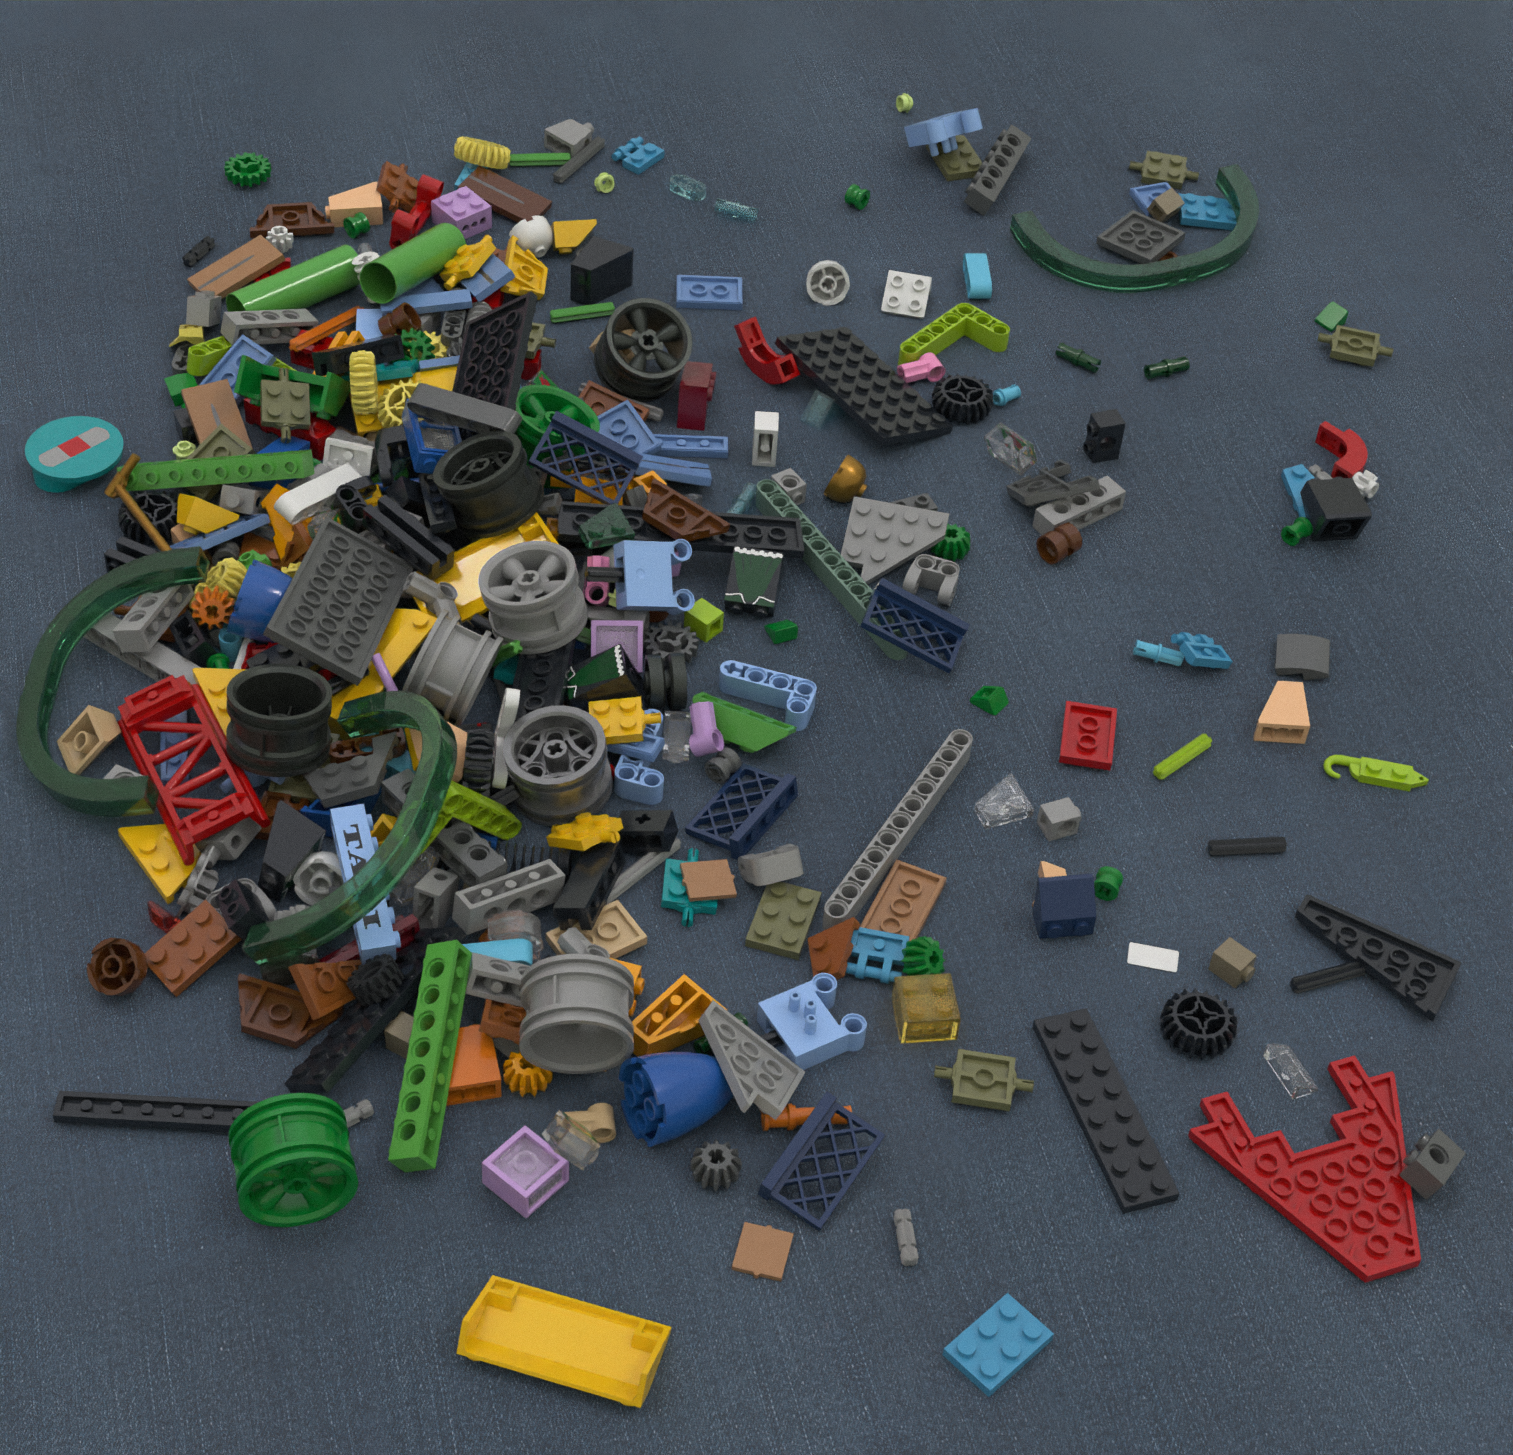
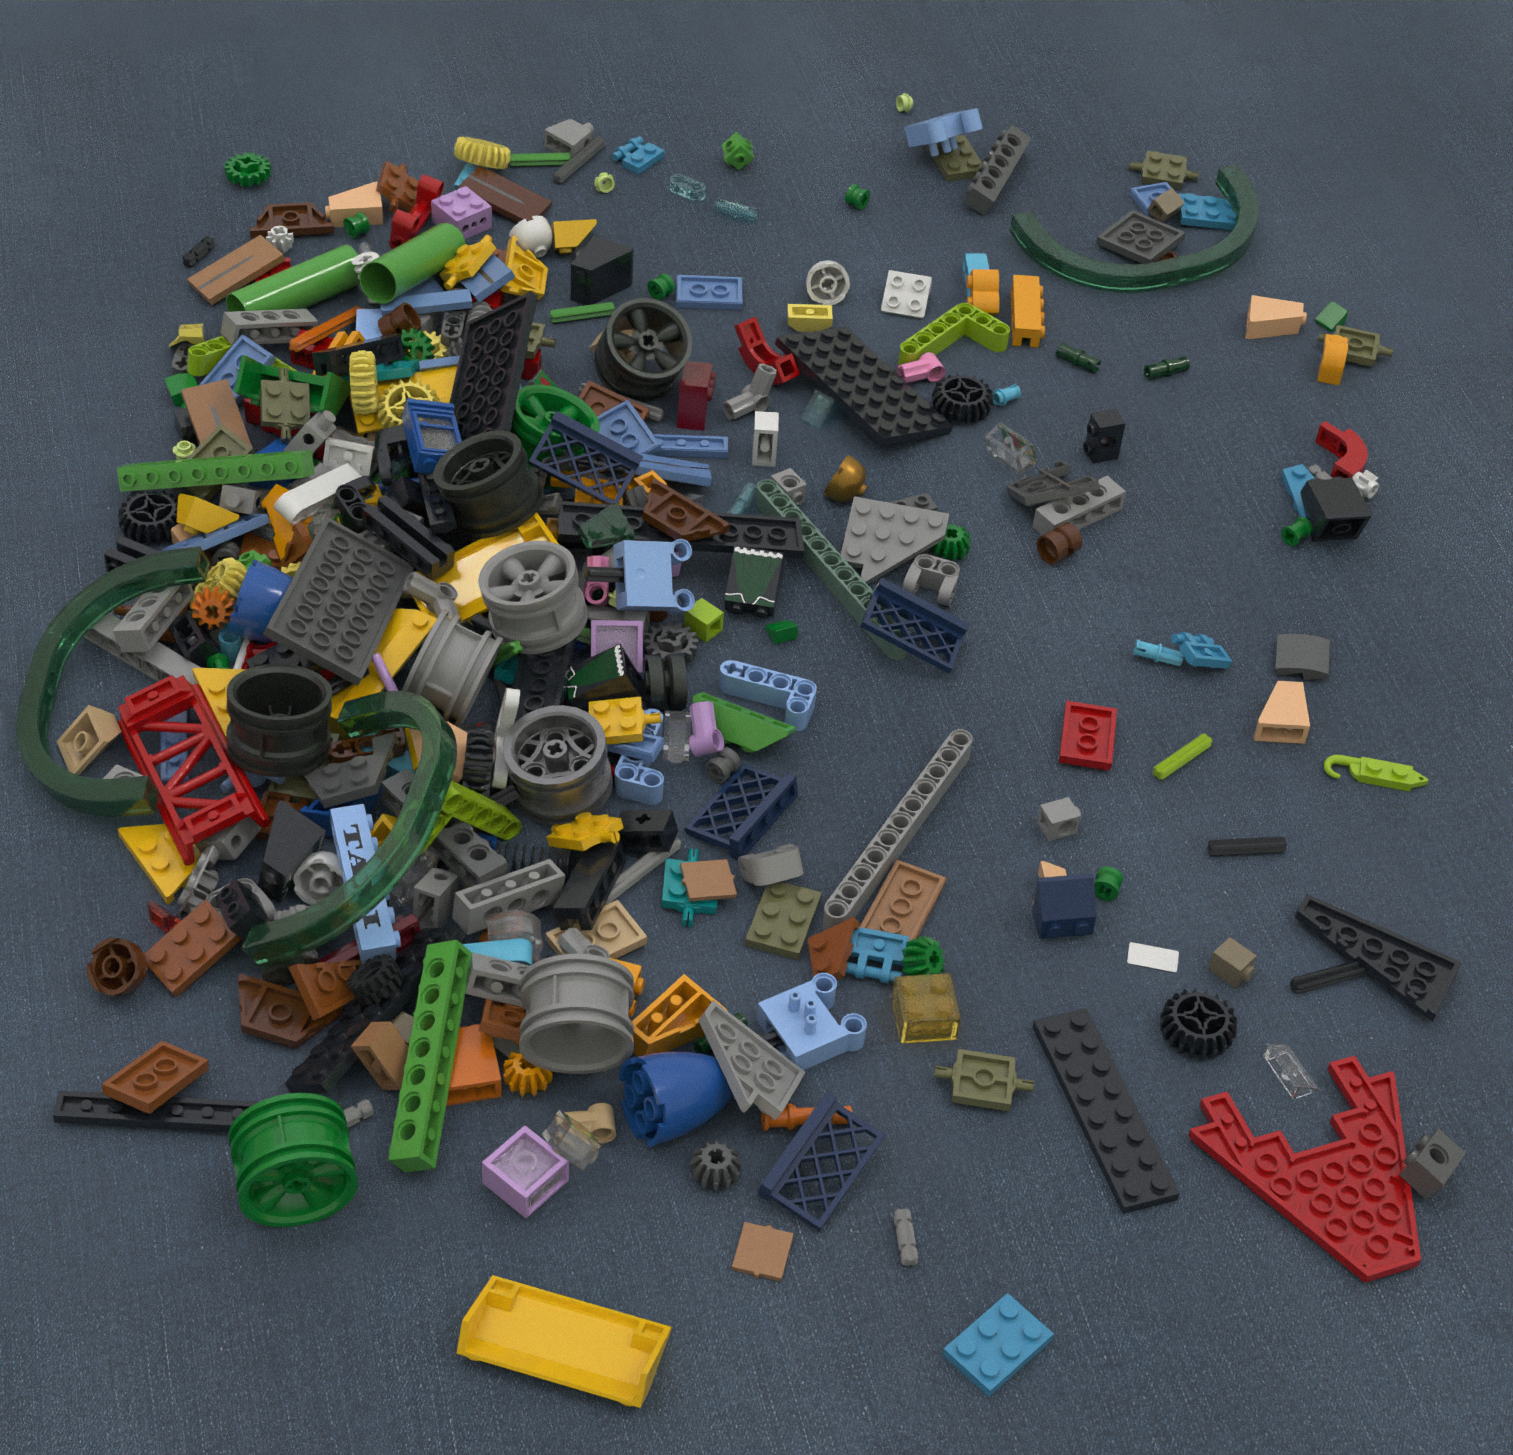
teal piece [25,416,124,493] -> none
pearl gold bar [104,453,175,559] -> none
light grey brick [186,290,222,327] -> none
dark grey beam [407,383,522,434] -> none
green slope [970,686,1008,715] -> none
clear wing [974,774,1034,829] -> none
none -> dark orange plate [102,1041,209,1114]
none -> light grey torso [283,410,337,457]
none -> medium nougat brick [351,1022,409,1090]
none -> green wheel [647,273,675,300]
none -> bright green brick [722,132,754,170]
none -> light grey piece [722,364,777,421]
none -> light yellow slope [787,304,833,332]
none -> light orange brick [966,269,999,316]
none -> light orange brick [1010,275,1045,348]
none -> light nougat slope [1245,295,1307,339]
none -> light orange brick [1317,334,1348,385]

